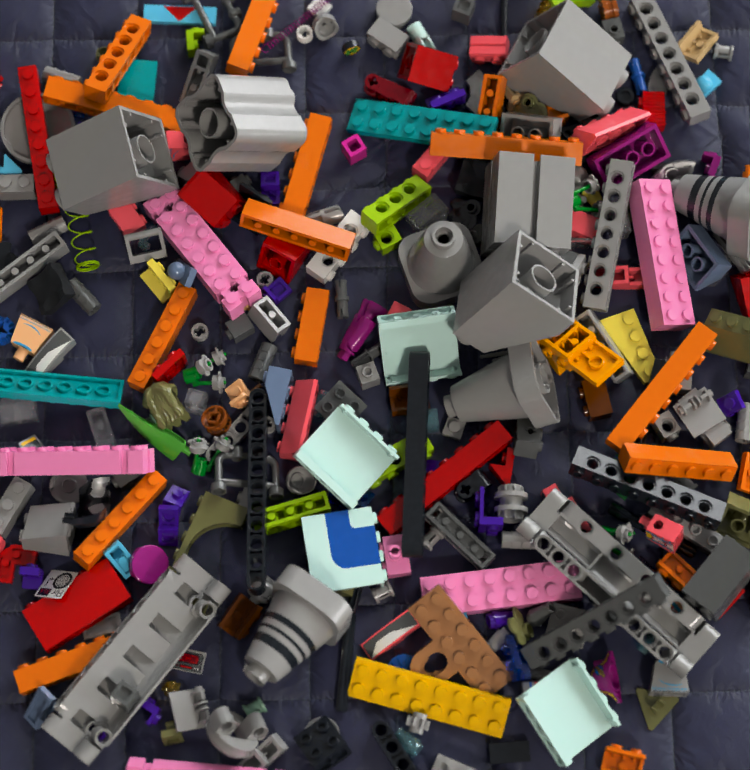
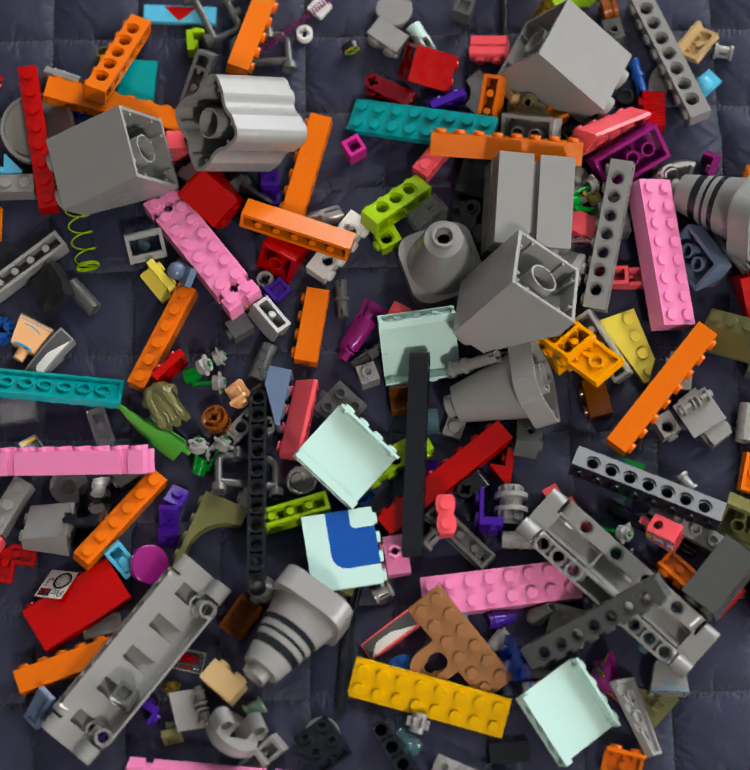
dark purple bracket [19,563,44,590] -> none
light grey axle [27,215,68,245] -> none
coral brick [107,203,147,242] -> none
clear brick [184,388,209,416] -> none
light grey bush [191,323,209,342] -> none
light grey piece [312,13,339,41] -> none
olive plate [507,607,534,645] -> none
orange brick [618,443,738,482] -> none
dark purple bracket [716,390,746,417] -> none
none -> tan brick [199,658,248,707]
none -> coral brick [435,494,456,538]
none -> light grey pin [447,350,501,378]
none -> light grey wing [609,677,662,758]

